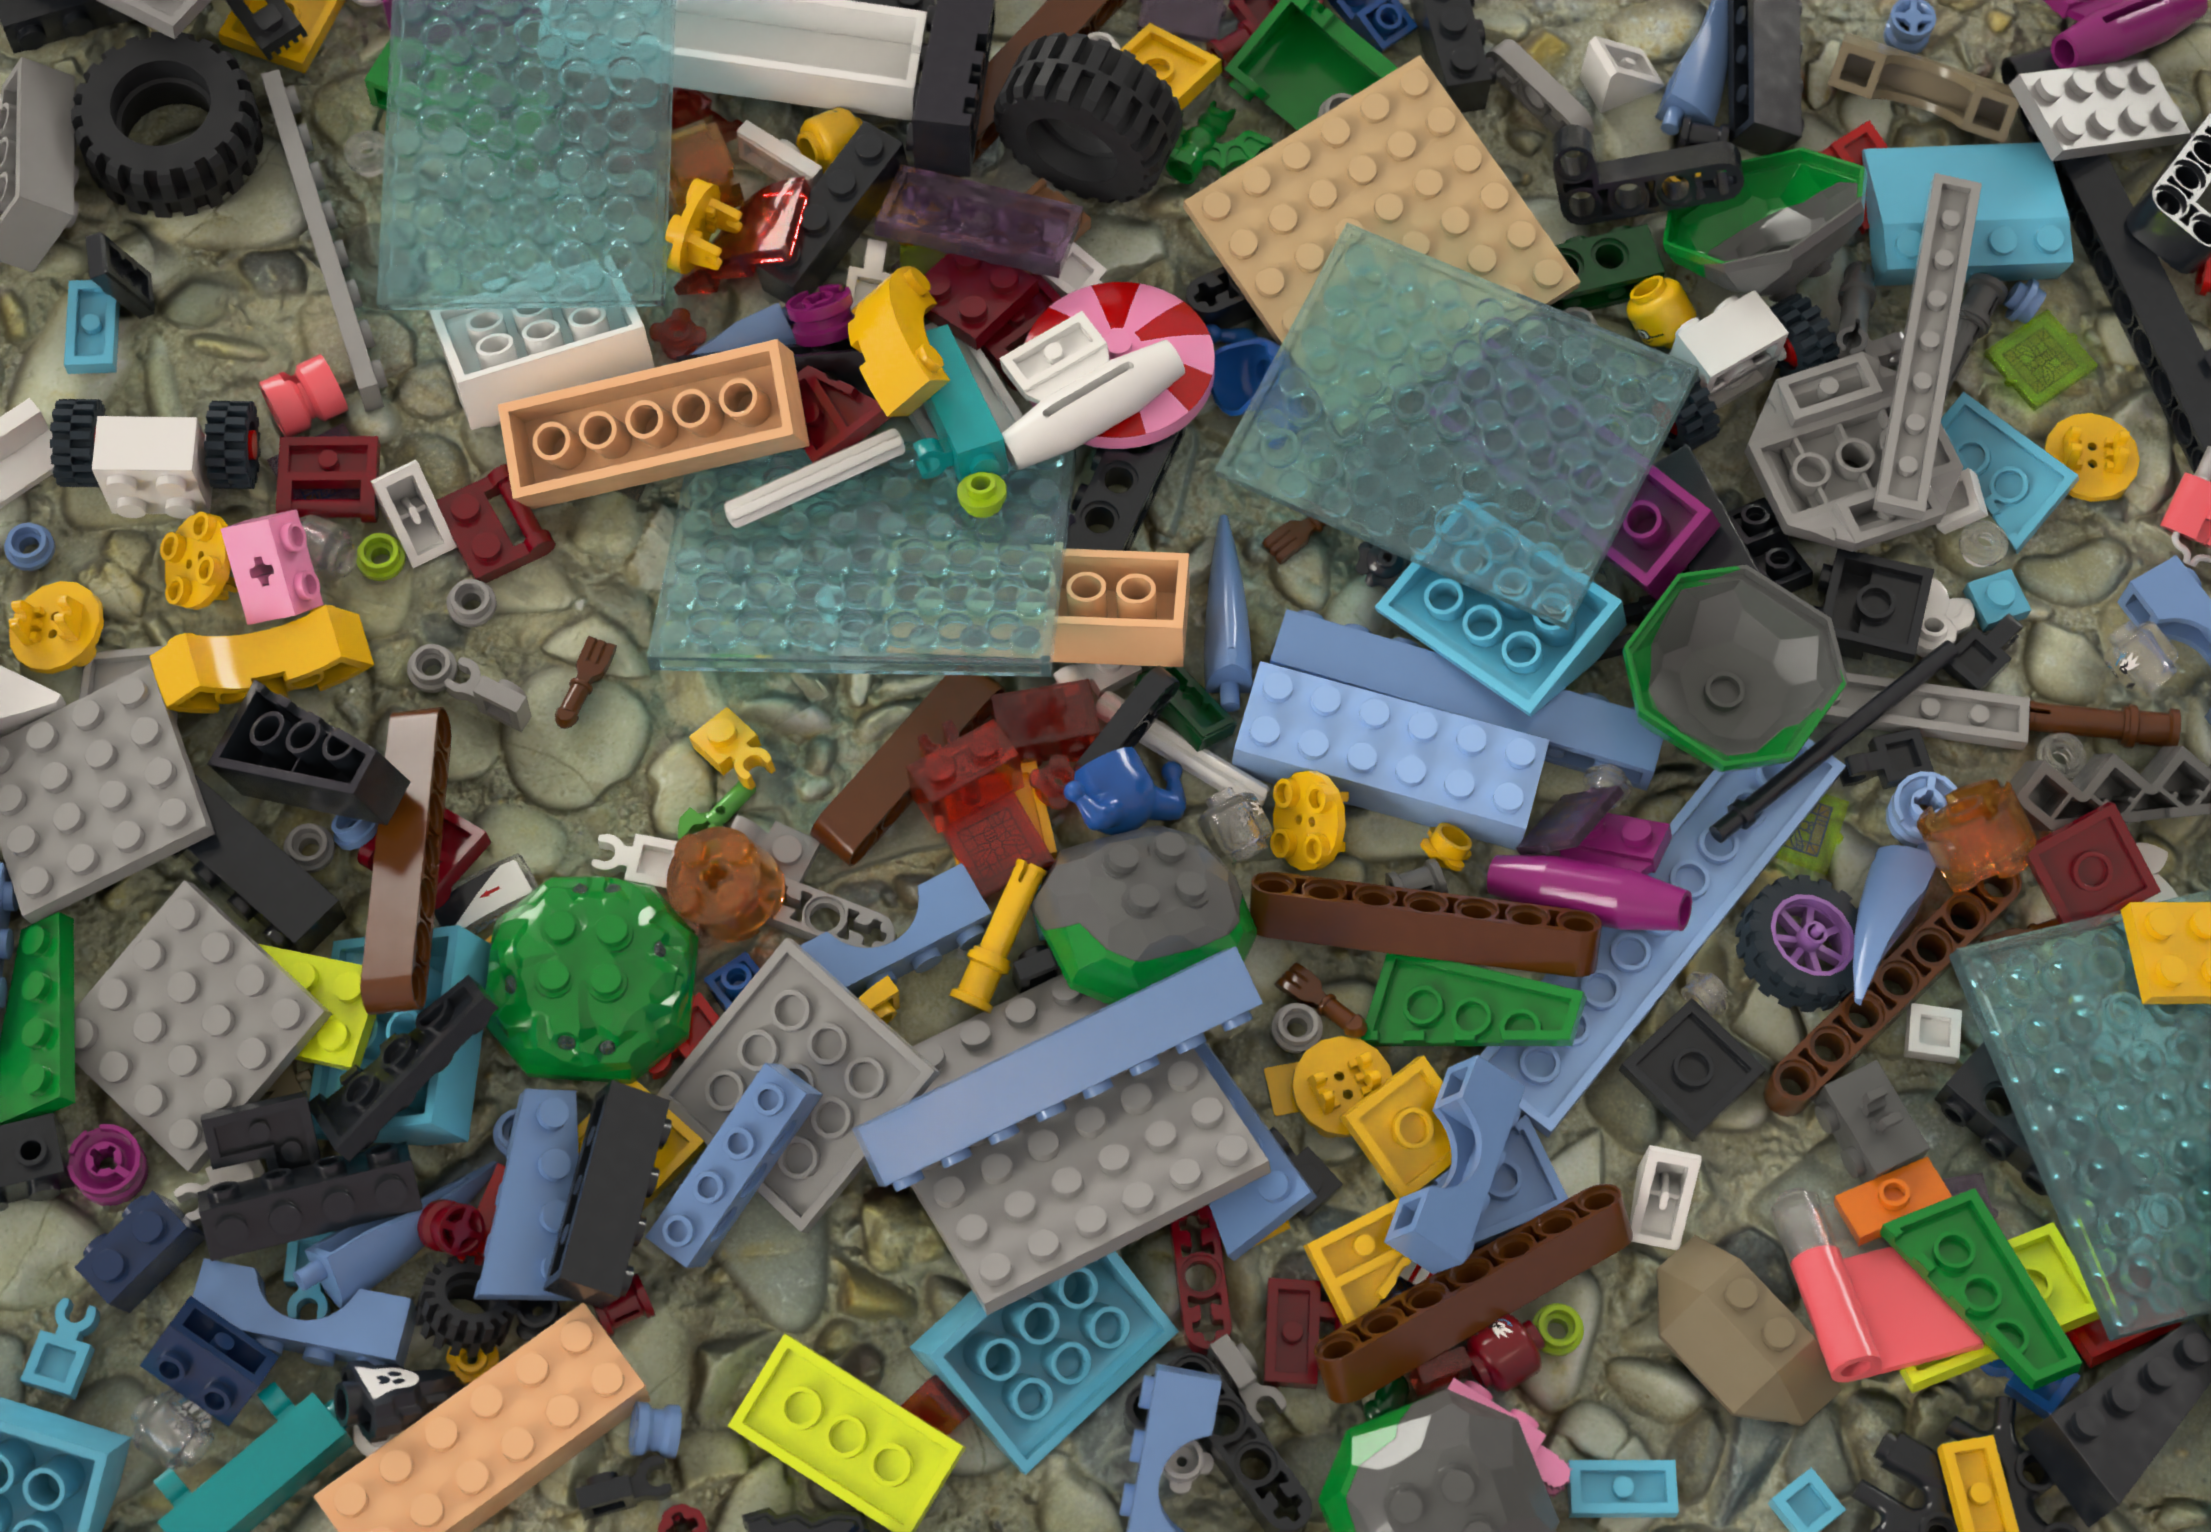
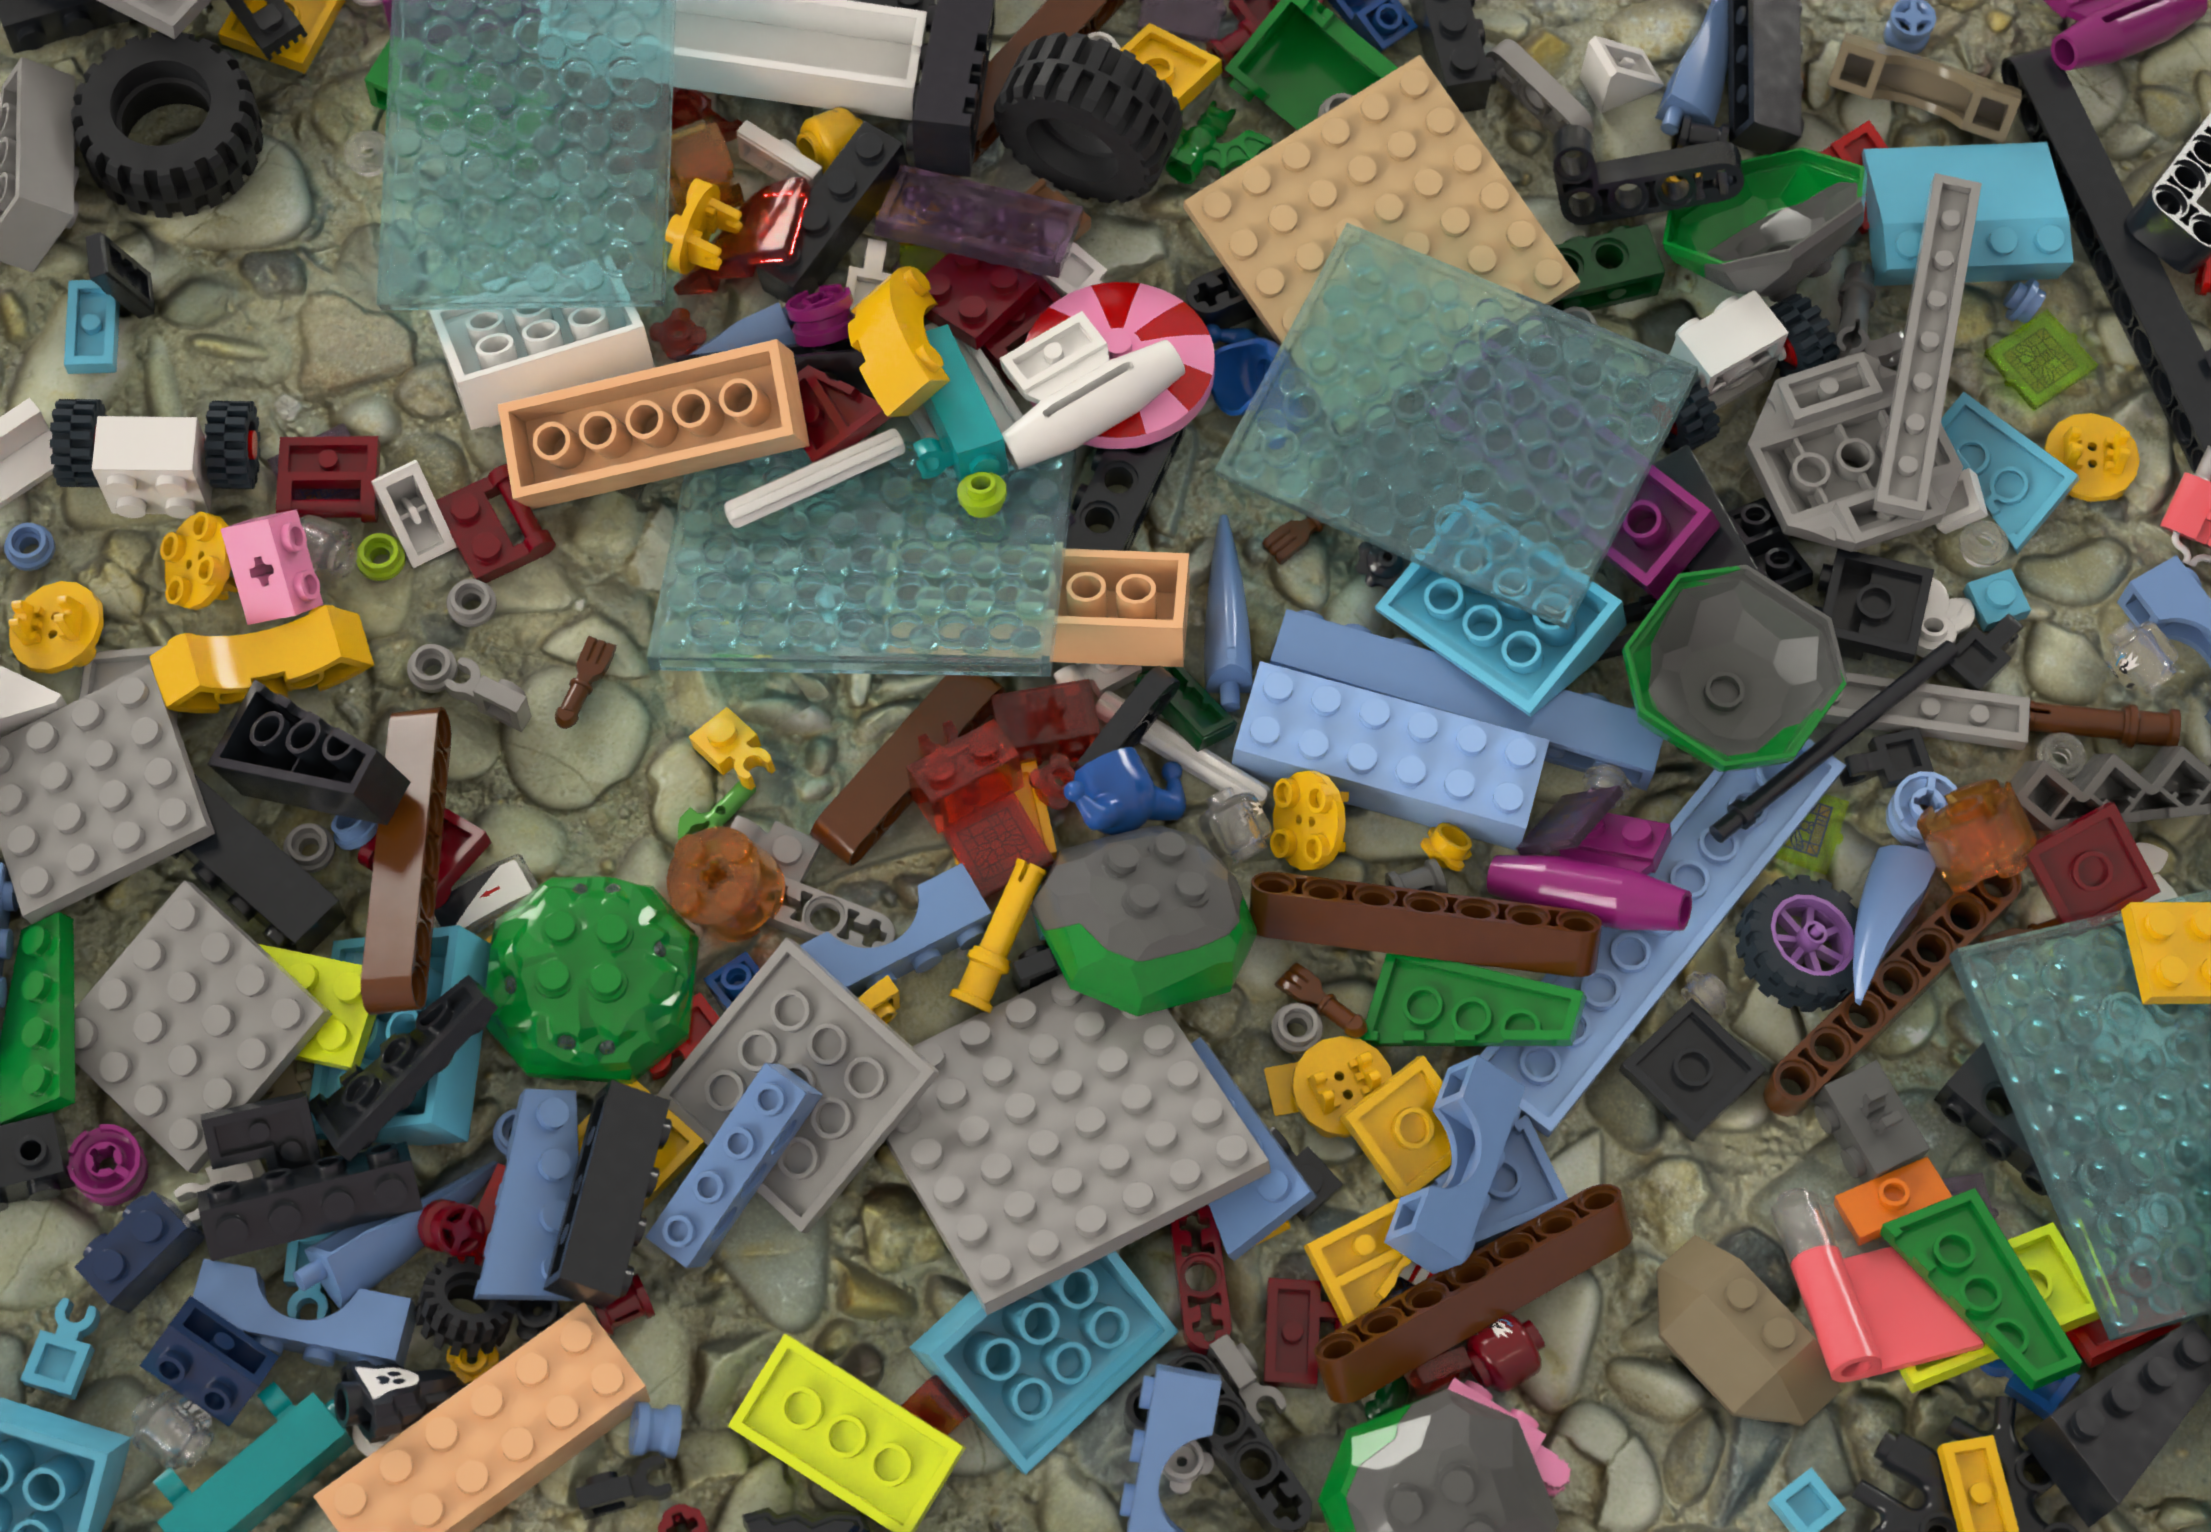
coral wheel [258,354,349,437] -> none
light grey plate [261,69,388,412] -> none
white plate [591,834,687,896] -> none
medium blue brick [852,947,1263,1192] -> none
lime plate [1532,1303,1584,1356] -> none
medium azure plate [1567,1460,1679,1518] -> none
yellow head [1626,275,1697,348] -> none
white slope [1630,1145,1701,1250] -> none
white plate [1904,1003,1962,1064] -> none
dark grey pin [1944,273,2009,402] -> none
light grey plate [2009,58,2191,161] -> none

